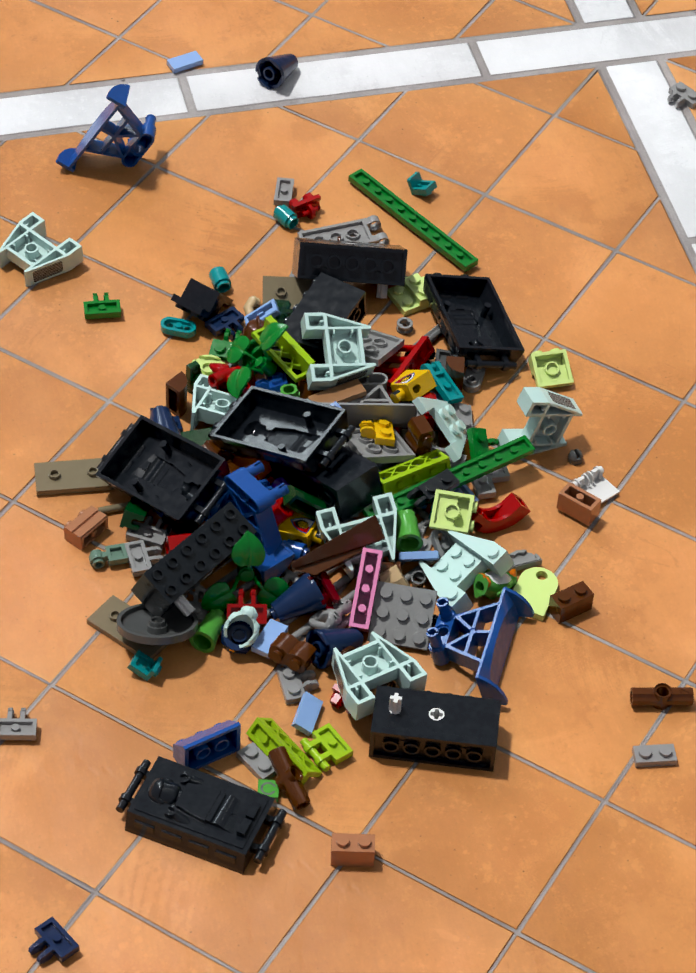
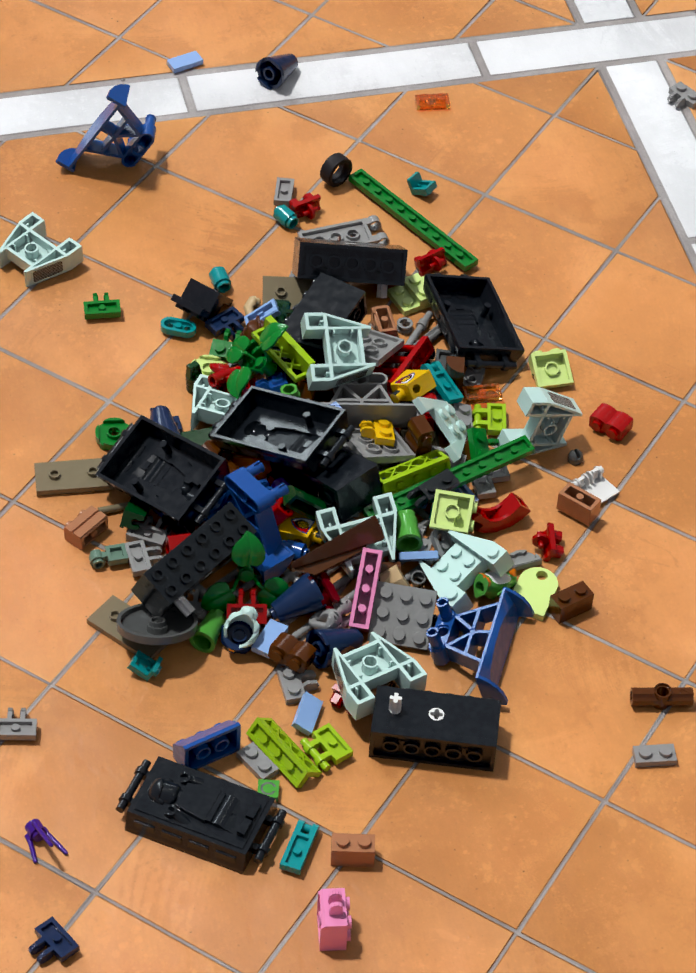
reddish brown brick [166,371,187,418] -> none
reddish brown piece [268,746,311,810] -> none
medium nougat tile [308,379,367,403] -> none
none -> dark purple plant [25,819,68,864]
none -> green plate [95,418,130,450]
none -> teal plate [279,819,320,875]
none -> bright pink hinge [317,888,352,951]
none -> black tyre [320,153,352,187]
none -> nougat brick [371,305,397,337]
none -> light grey bar [387,311,433,377]
none -> red hips [414,247,447,276]
none -> clear orange plate [415,93,450,110]
none -> clear orange plate [462,383,502,405]
none -> lime plate [472,403,506,435]
none -> red hips [532,522,564,562]
none -> red brick [589,403,633,441]

